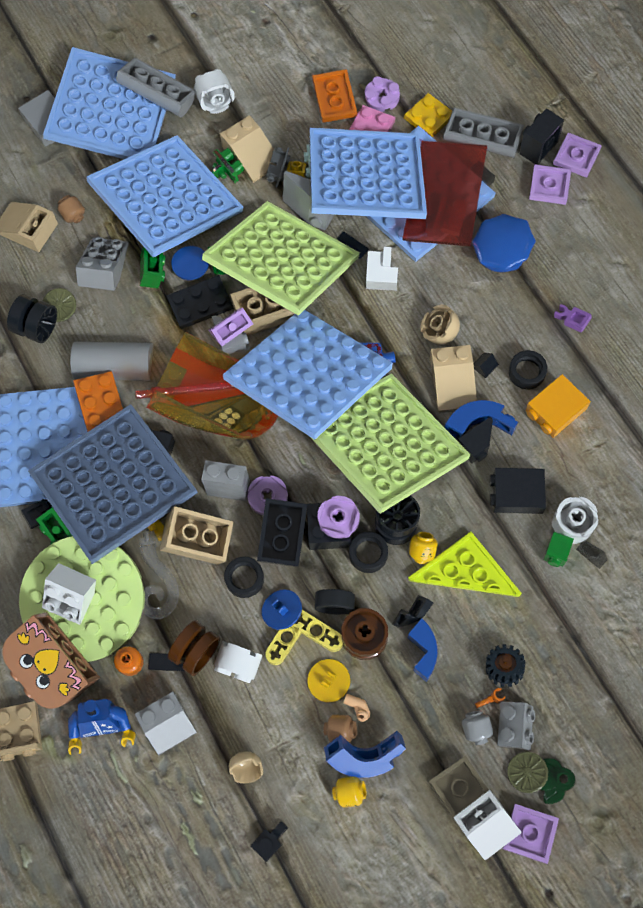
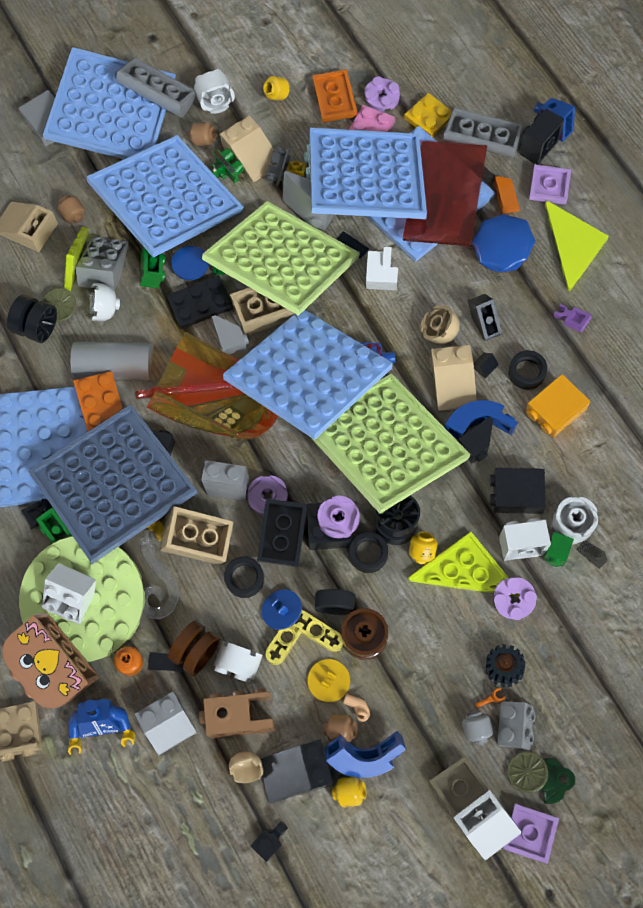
lavender slope [208,307,253,346] -> none
black slope [392,595,433,628] -> none
blue brick [407,618,437,682] -> none
lavender plate [553,133,602,178] -> none
none -> neon yellow tile [64,227,89,291]
none -> white cylinder [90,283,120,321]
none -> medium nougat head [188,122,216,146]
none -> medium nougat torso [199,688,276,739]
none -> black slope [261,739,333,804]
none -> yellow head [263,76,290,101]
none -> black slope [467,294,503,341]
none -> orange slope [494,176,520,214]
none -> lavender plate [494,577,537,620]
none -> white brick [499,518,551,561]
none -> blue torso [533,98,575,142]
none -> neon yellow tile [545,201,609,292]

